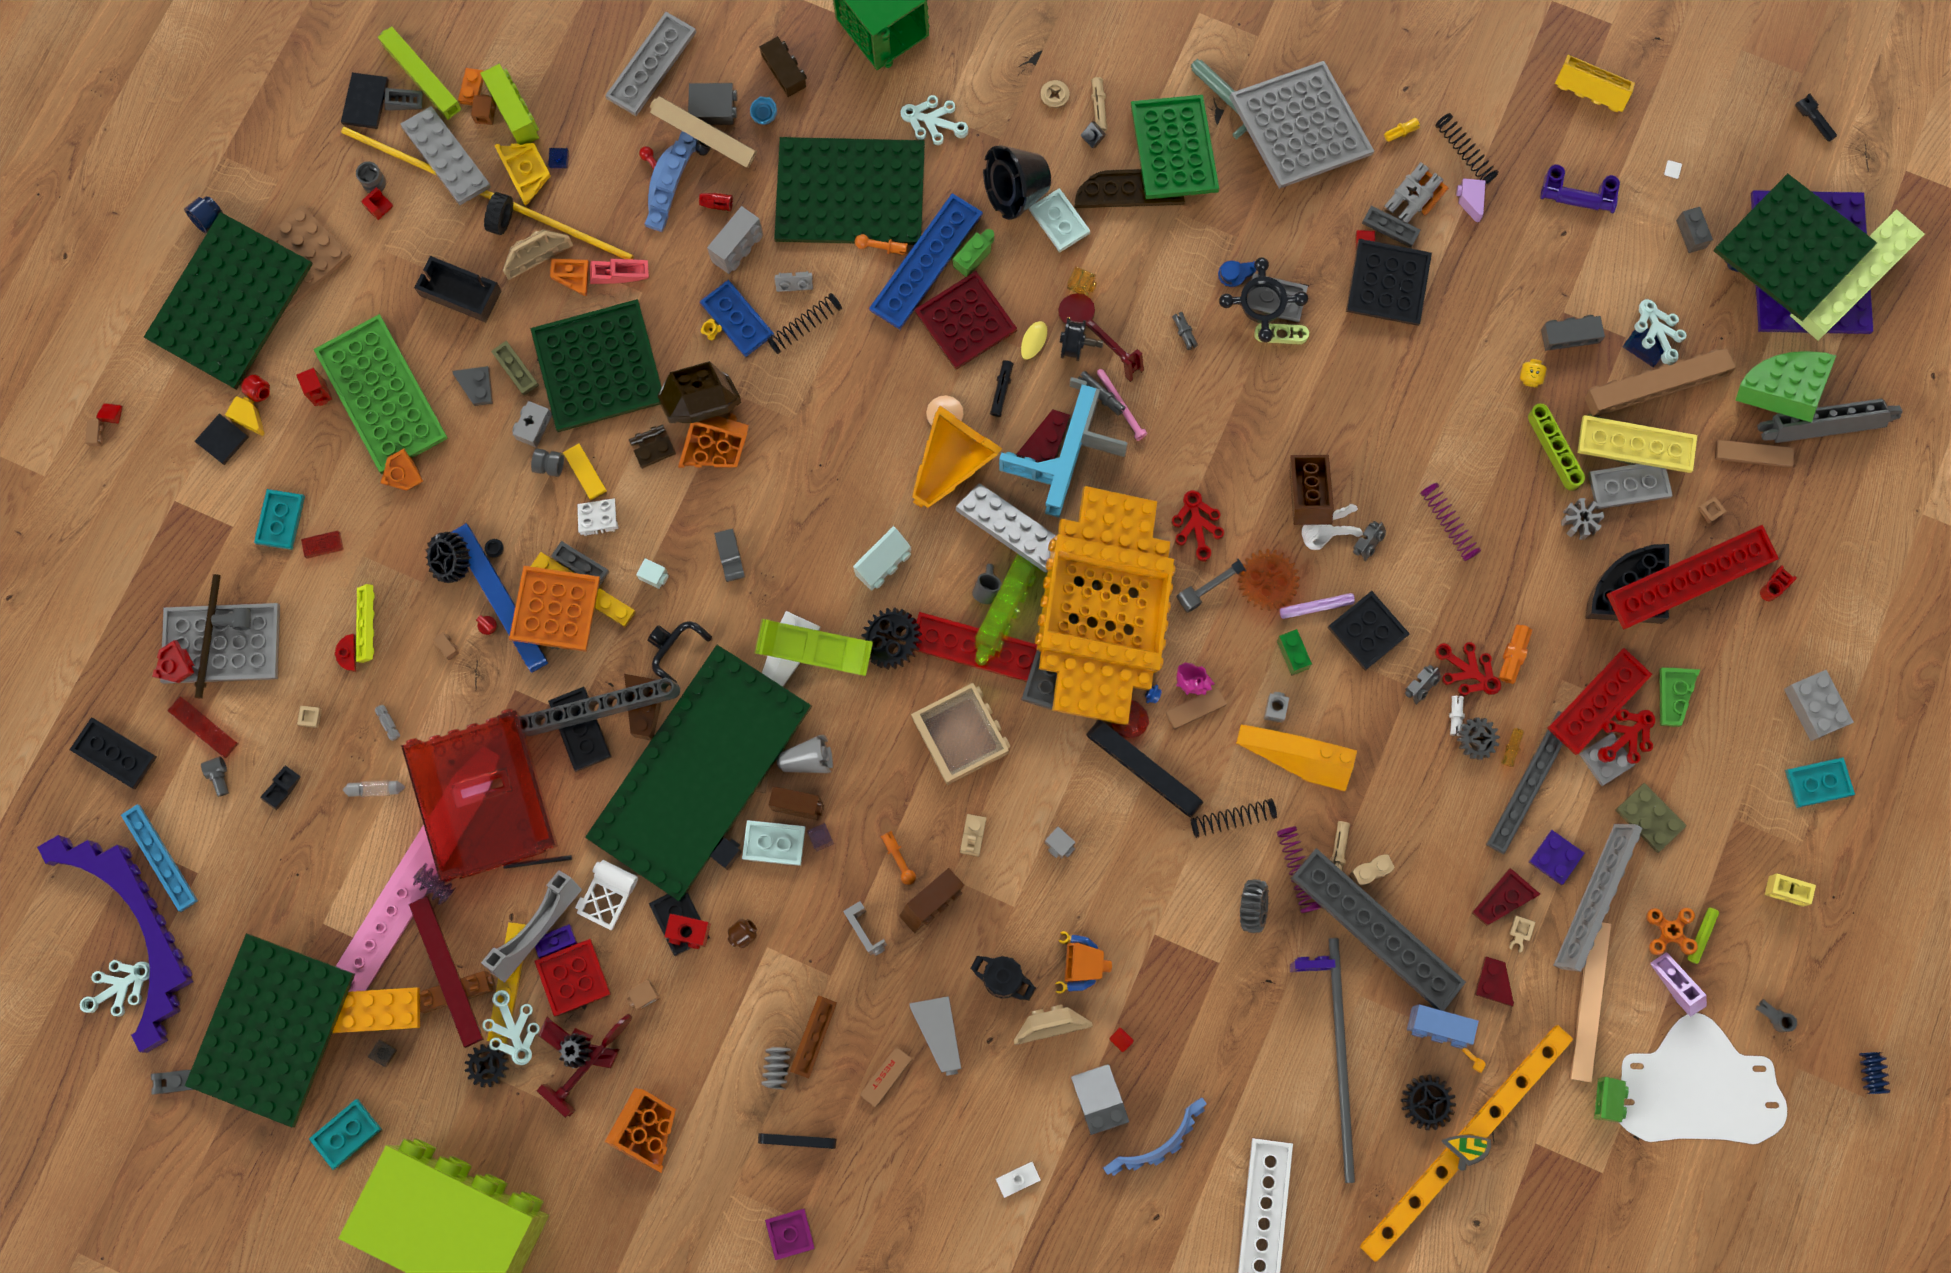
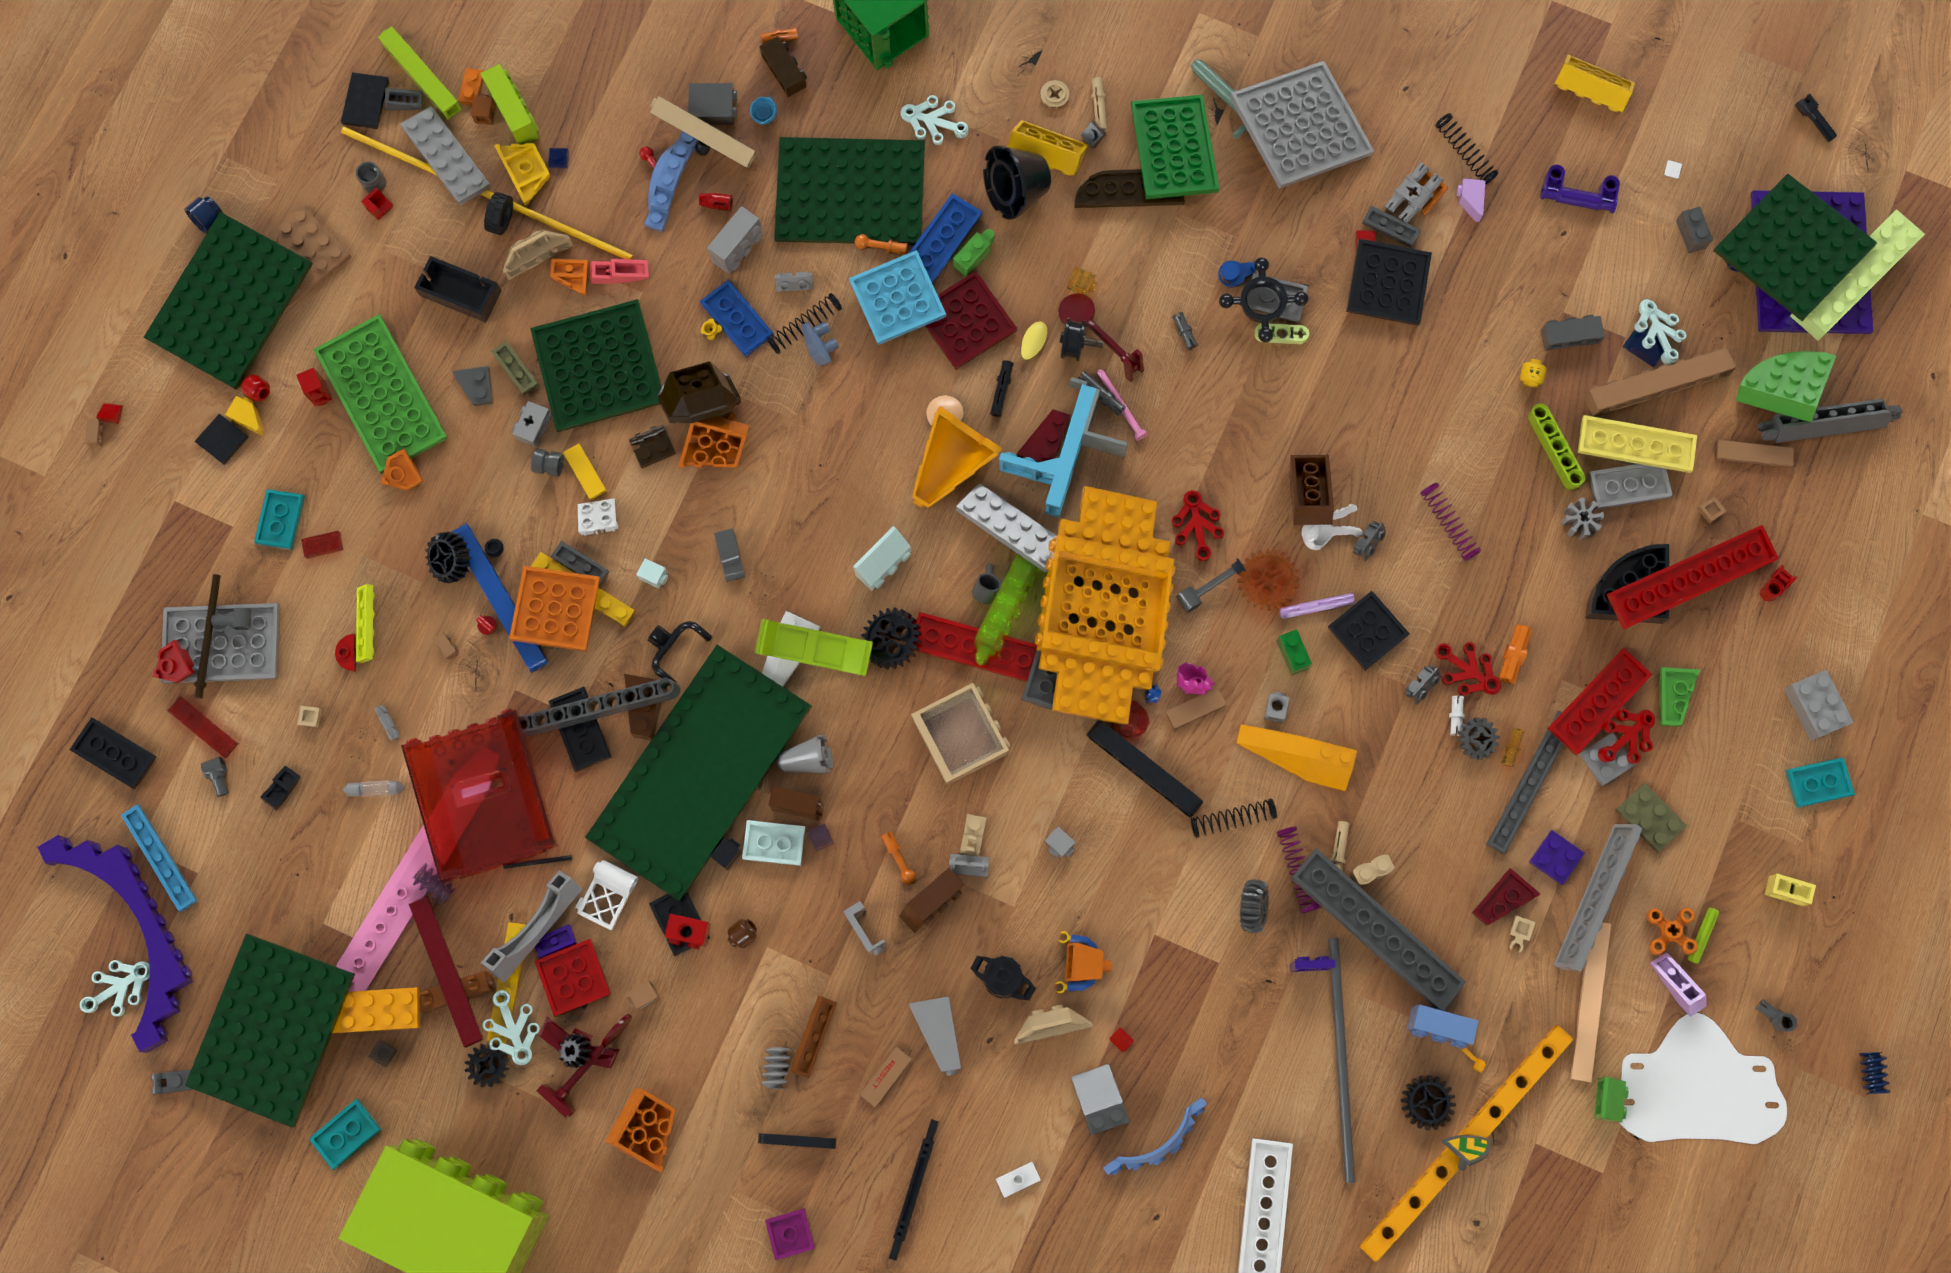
light grey plate [605,12,696,116] -> none
light aqua plate [1029,188,1090,252] -> none
yellow axle [1384,118,1420,142] -> none
dark red wing [1475,956,1514,1007] -> none
none -> orange pin [761,27,798,44]
none -> sand blue connector [801,322,839,366]
none -> medium azure plate [849,250,946,345]
none -> black axle [889,1119,939,1261]
none -> light grey hinge [949,854,989,877]
none -> yellow slope [1007,120,1089,175]

